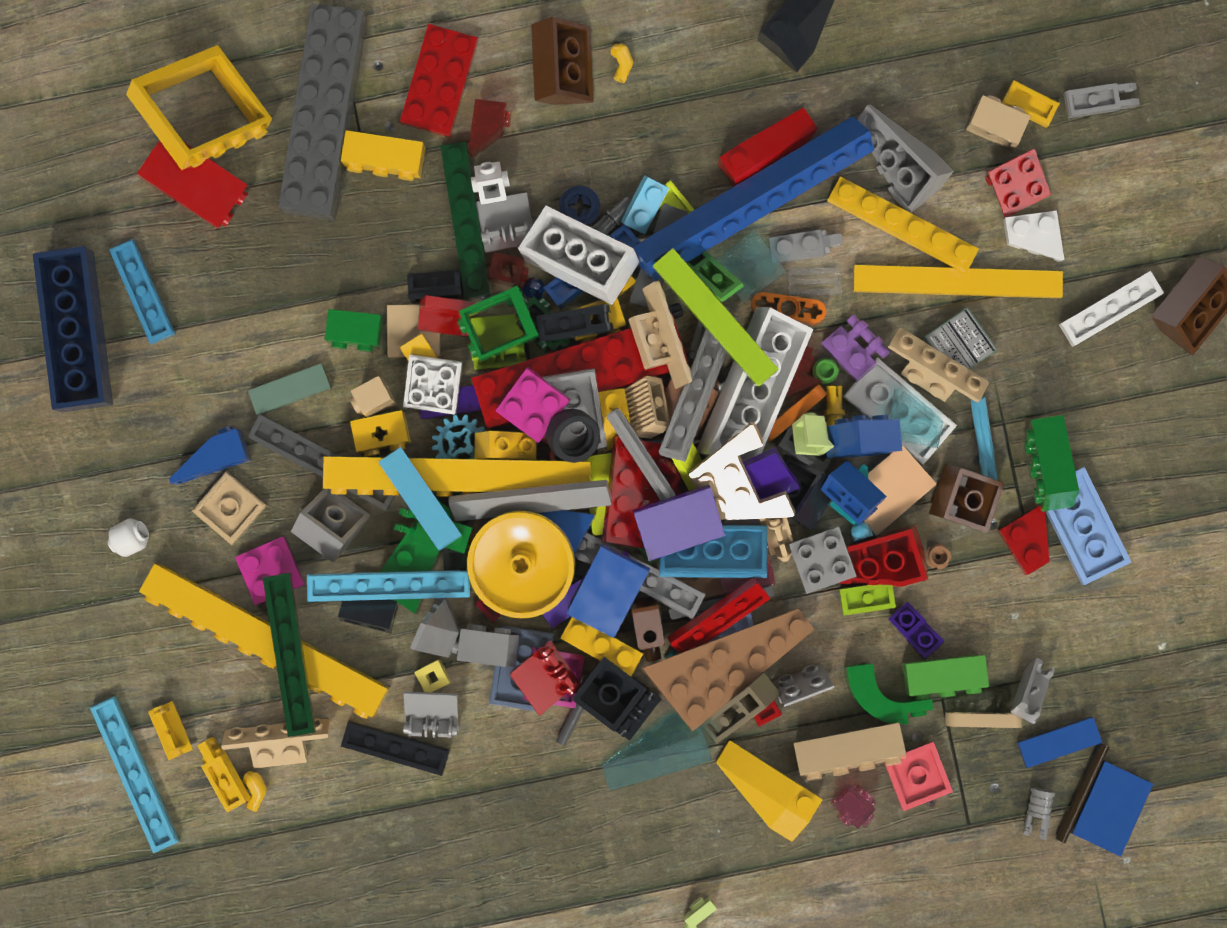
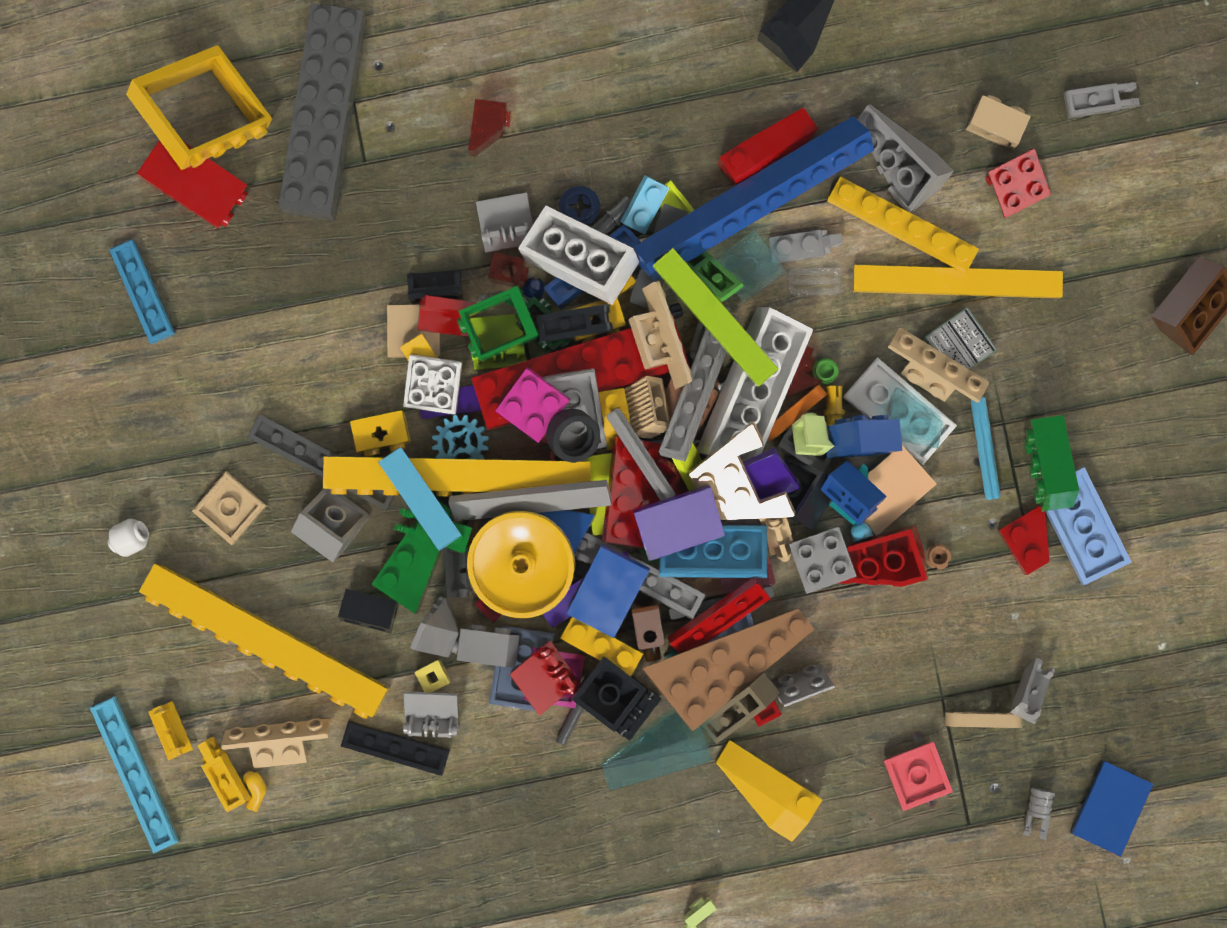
dark blue brick [33,246,113,413] -> none
blue slope [169,426,251,485] -> none
dark pink plate [235,536,305,606] -> none
sand green tile [248,363,332,416] -> none
dark green plate [262,573,316,737] -> none
medium azure tile [307,570,470,602] -> none
green brick [324,309,384,353] -> none
yellow brick [341,130,426,181] -> none
tan brick [350,376,397,417] -> none
red plate [400,24,479,138] -> none
dark green plate [440,142,491,300] -> none
white brick [471,161,510,205] -> none
yellow brick [475,431,536,461] -> none
reddish brown slope [531,16,594,105] -> none
yellow arm [610,43,634,83] -> none
orange beam [750,292,826,325] -> none
tan brick [794,723,906,781] -> none
medium lavender plate [822,314,890,382] -> none
clear pink brick [831,784,877,829] -> none
lime plate [838,585,896,616] -> none
green arch [844,663,934,725] -> none
dark purple slope [888,601,944,660] -> none
bright green brick [902,654,989,700] -> none
reddish brown slope [929,464,1005,533] -> none
yellow tile [1002,80,1060,128] -> none
white wing [1003,211,1064,262] -> none
blue tile [1017,717,1102,768] -> none
dark brown bar [1056,743,1109,843] -> none
white plate [1059,271,1164,347] -> none

